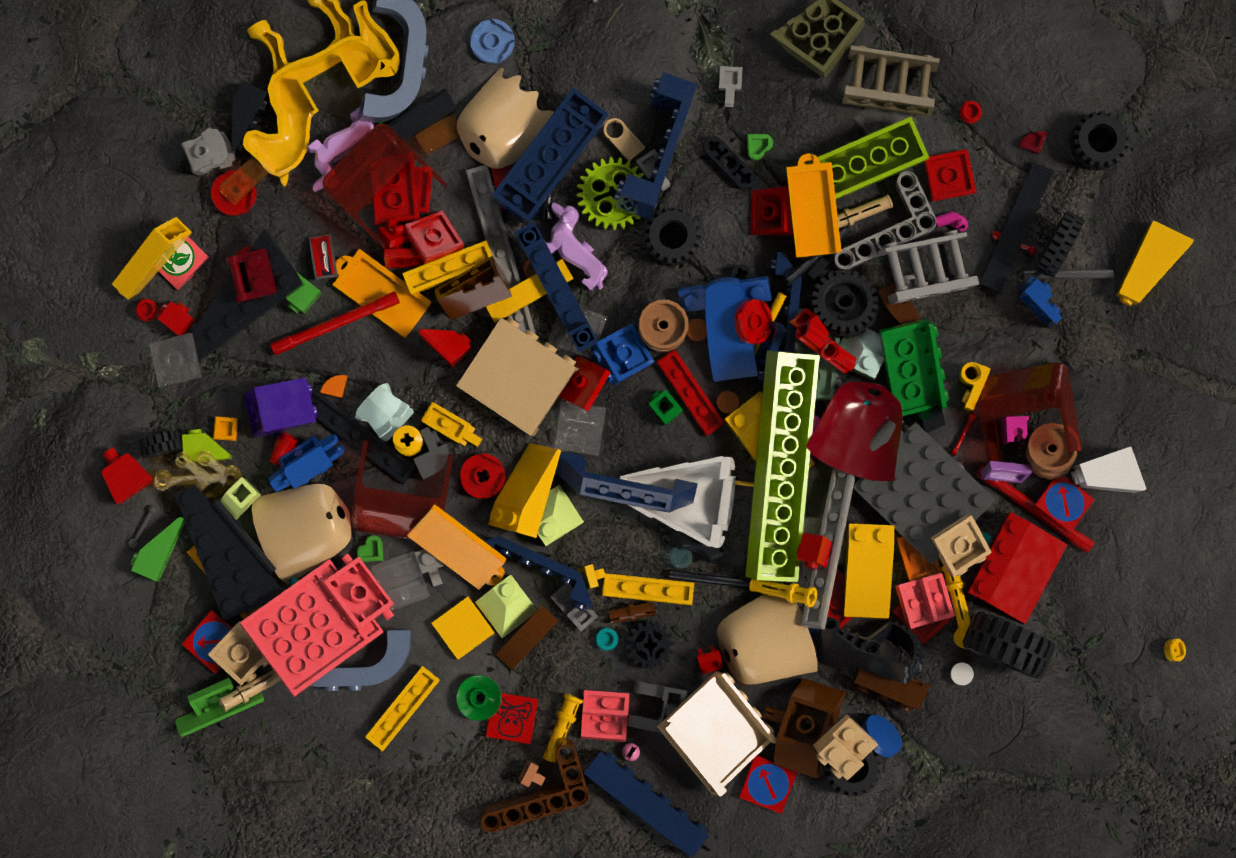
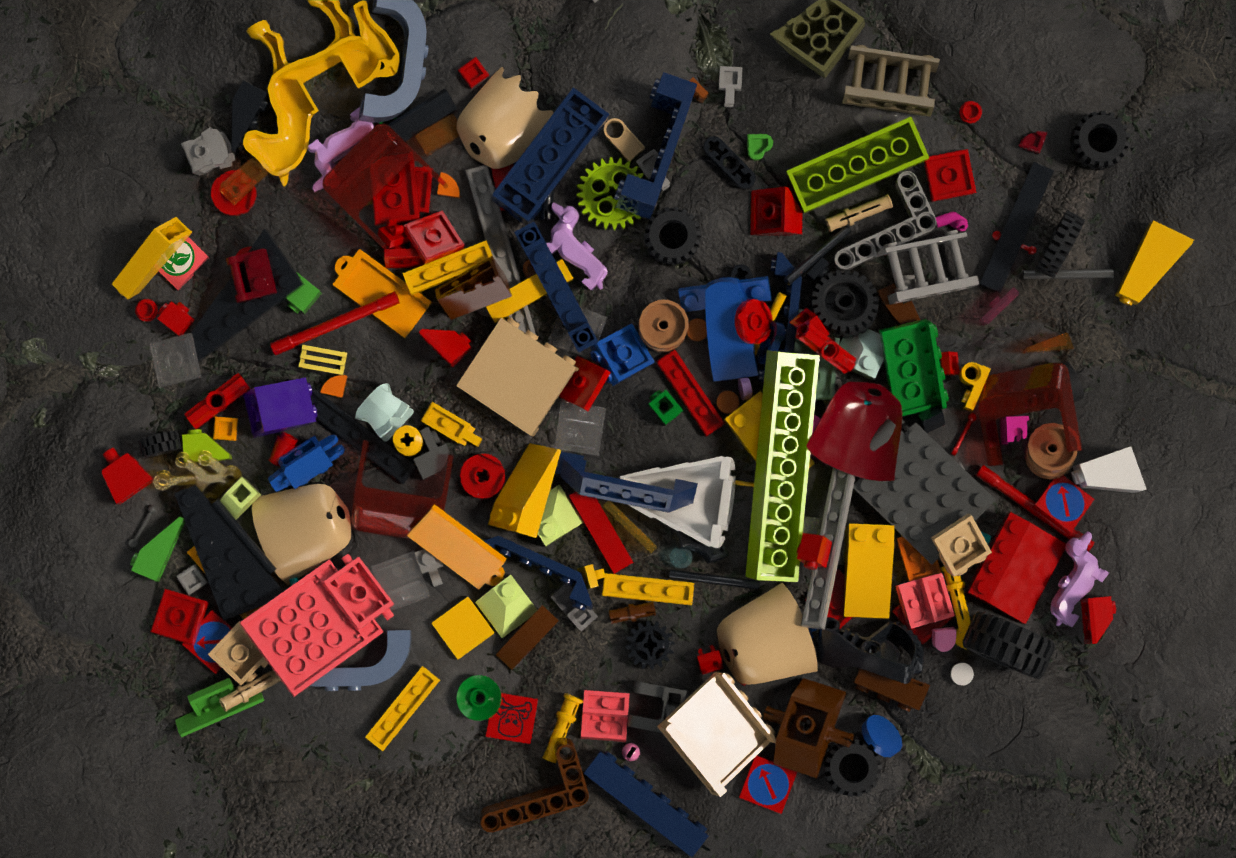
slope [309,233,338,281] -> none
bright green tile [357,535,384,562] -> none
medium blue tile [470,19,515,64] -> none
nougat tile [518,760,546,787] -> none
teal tile [595,628,618,651] -> none
yellow pin [749,579,817,607] -> none
light orange piece [786,154,842,258] -> none
tan plate [813,714,878,780] -> none
medium lavender tile [981,461,1032,483] -> none
blue plate [1018,277,1063,328] -> none
yellow tile [1164,639,1186,662] -> none
none -> red tile [150,589,209,645]
none -> light grey tile [176,564,209,595]
none -> red piece [184,373,251,429]
none -> light yellow tile [298,345,348,375]
none -> orange tile [437,172,460,199]
none -> red tile [458,57,489,89]
none -> red tile [569,492,634,574]
none -> clear yellow tile [603,501,657,554]
none -> dark orange tile [689,77,709,103]
none -> lavender tile [738,377,752,400]
none -> bright pink tile [932,627,956,652]
none -> red tile [939,351,959,376]
none -> clear pink plate [979,287,1019,326]
none -> clear orange slope [1023,333,1074,354]
none -> lavender animal [1050,531,1109,627]
none -> red slope [1080,596,1116,644]

